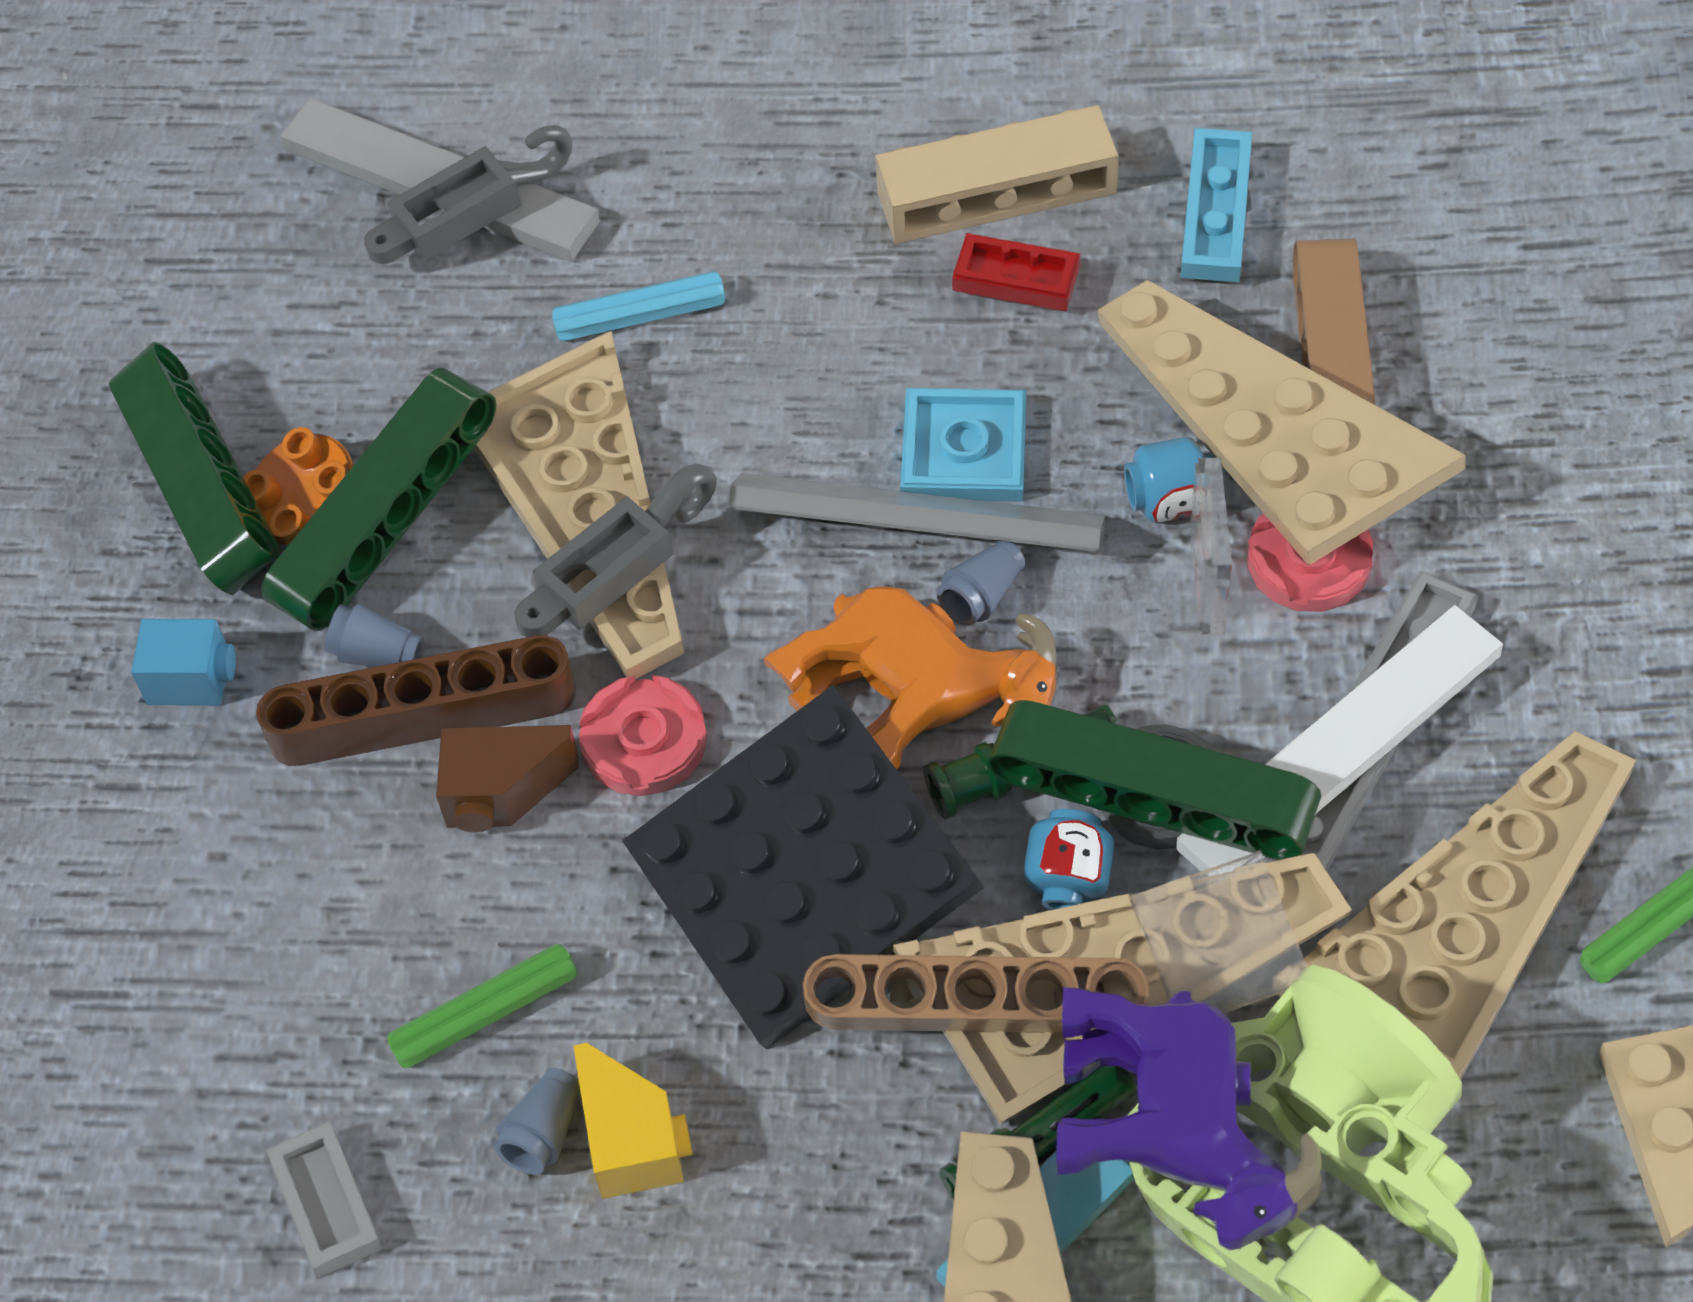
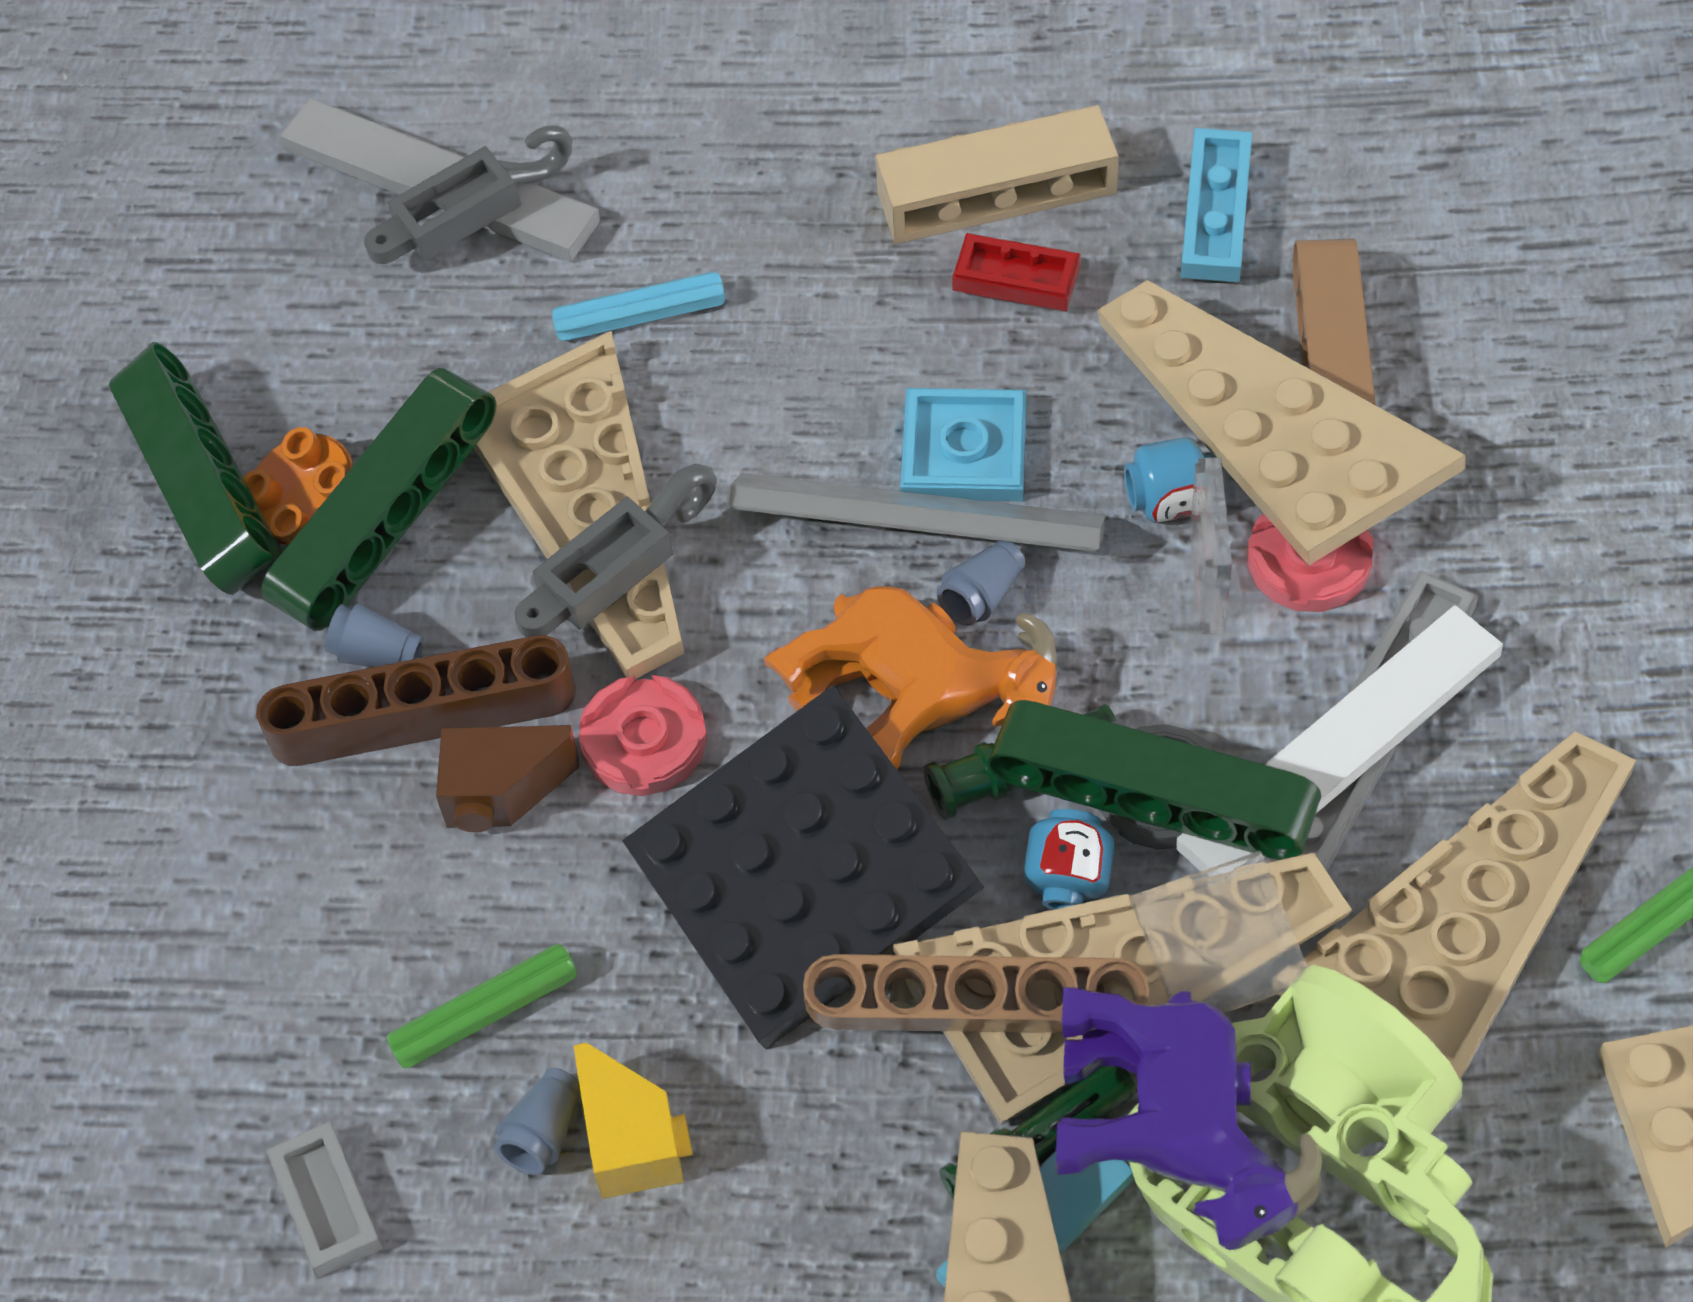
dark azure brick [131,619,236,706] -> none

